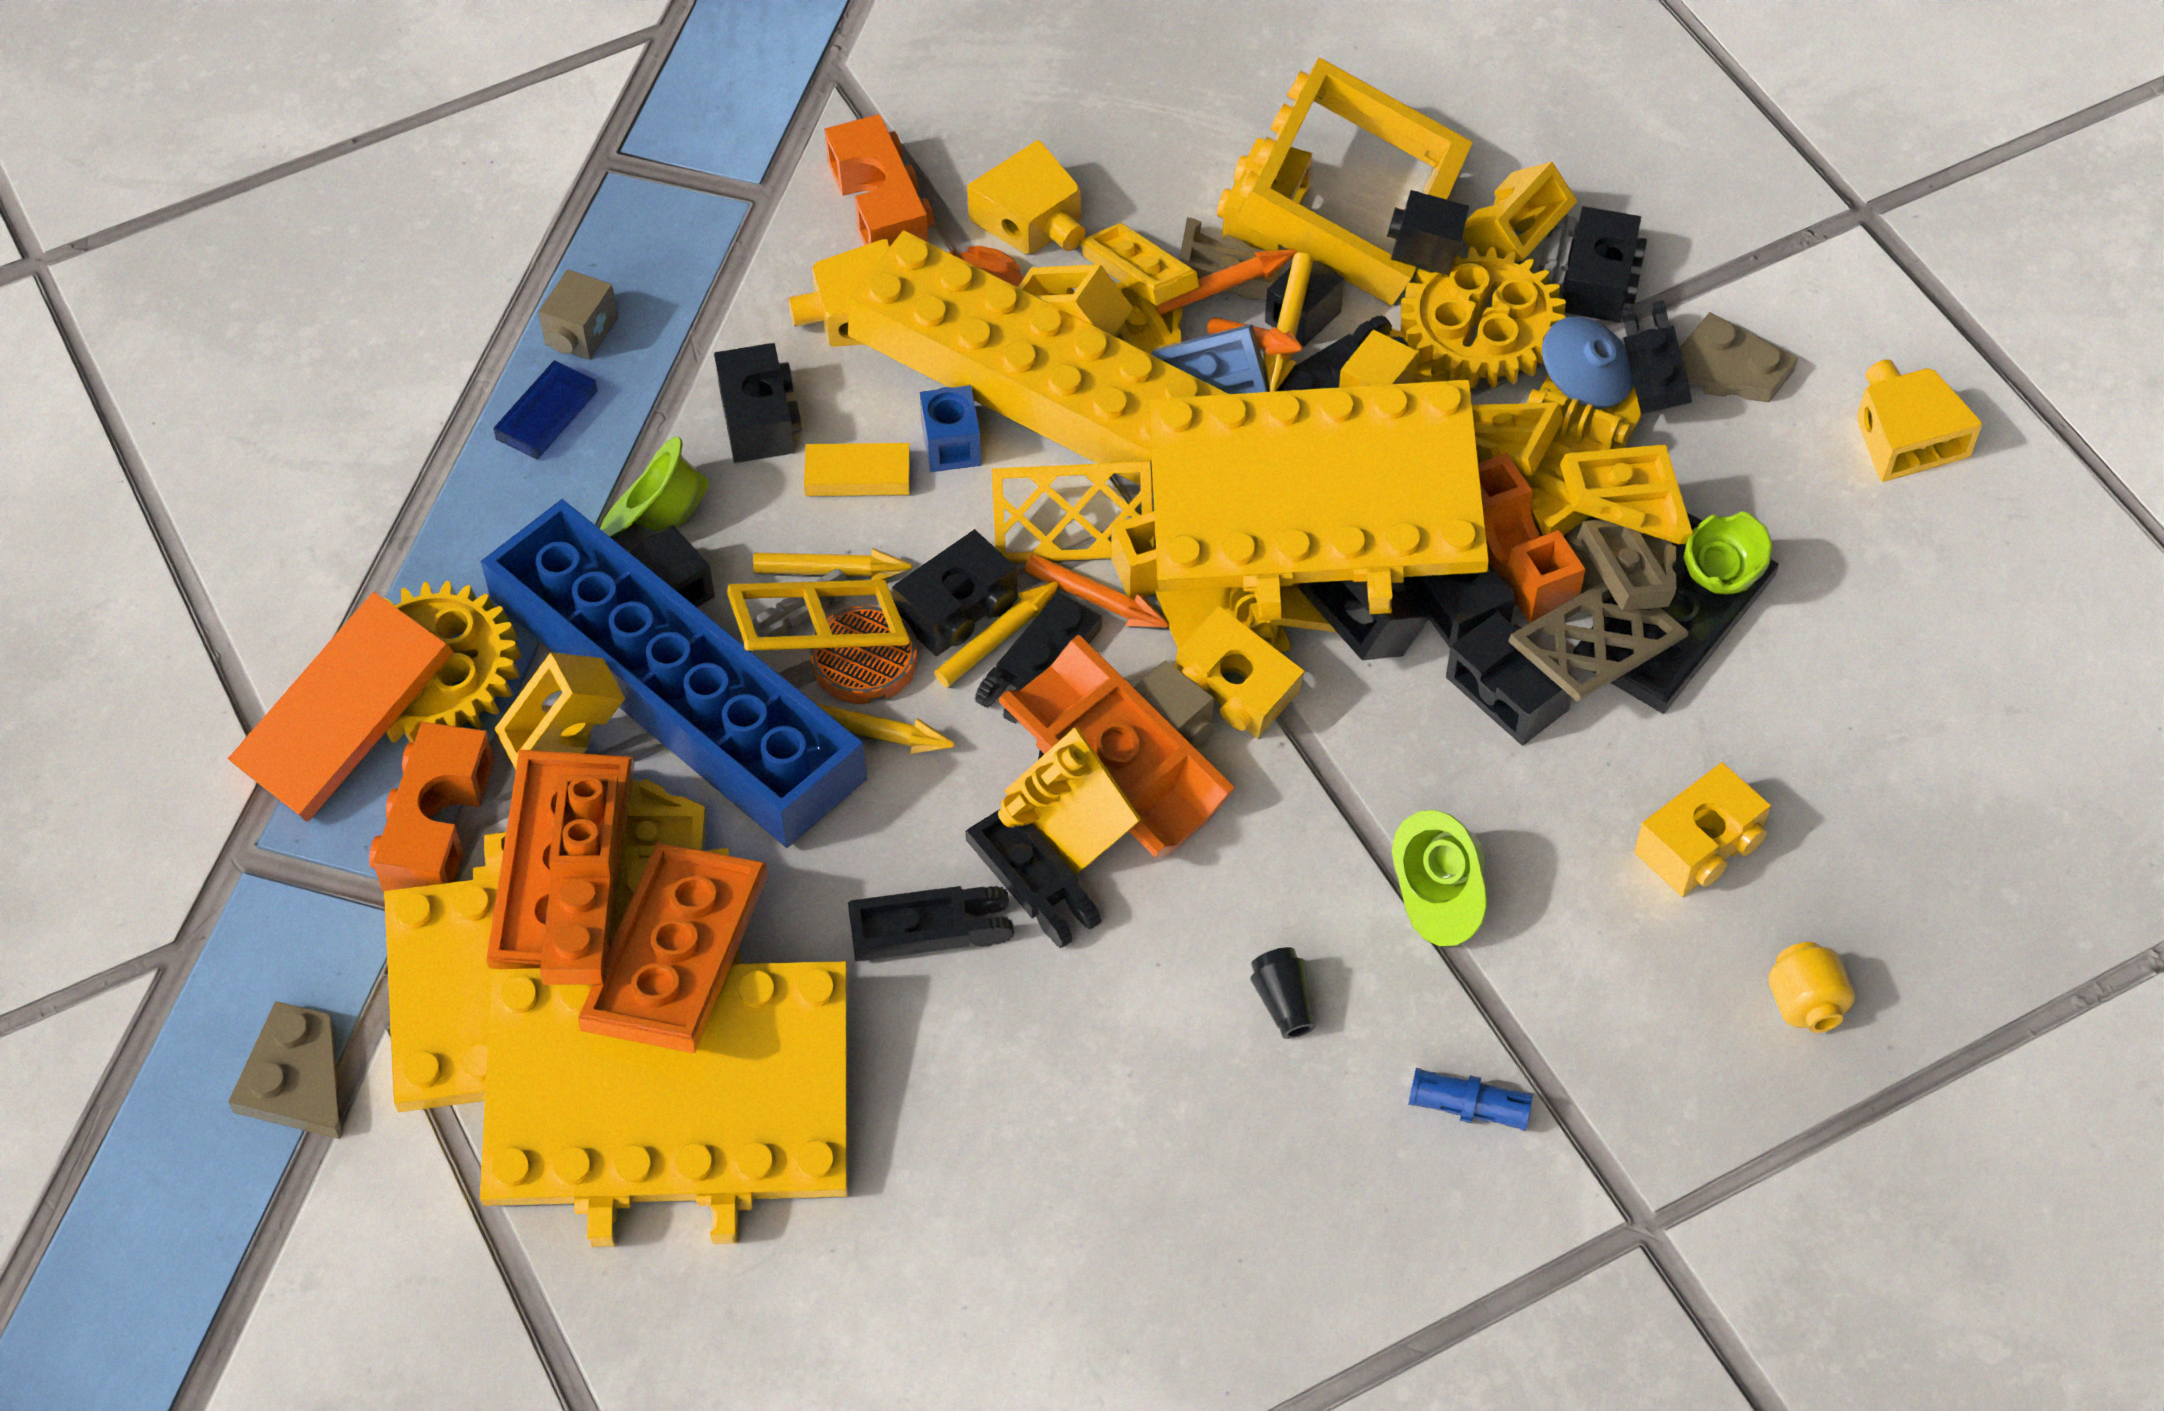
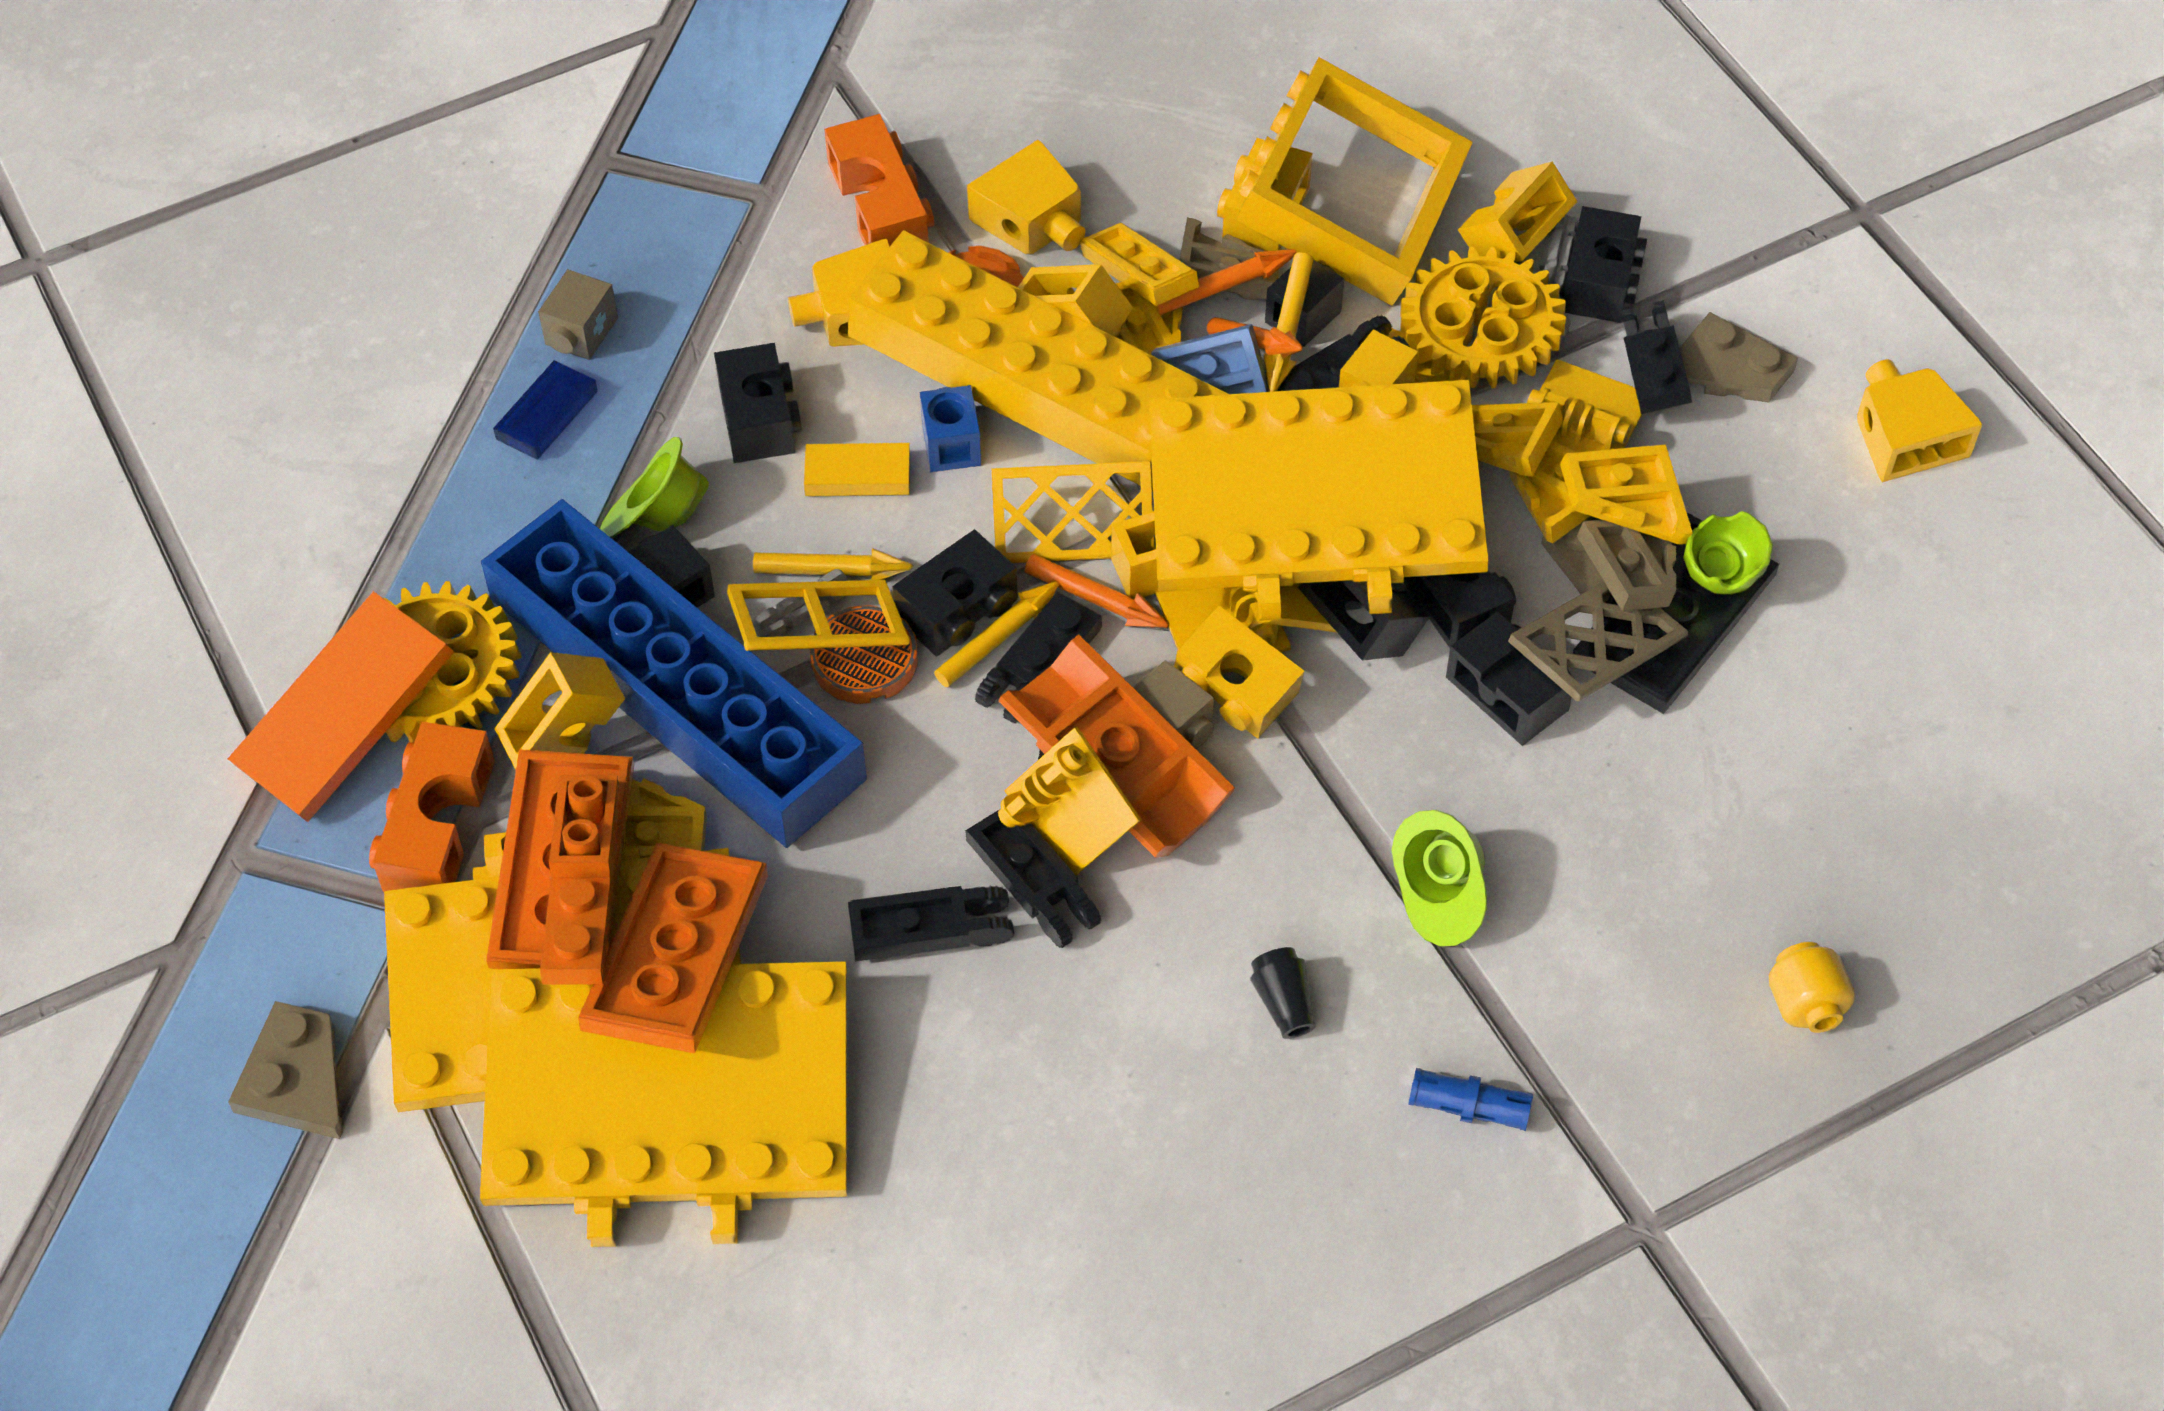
yellow piece [815,703,955,754] -> none
black brick [1387,190,1469,276] -> none
orange arch [1478,453,1585,623] -> none
medium blue dish [1542,317,1634,409] -> none
yellow brick [1634,762,1771,897] -> none

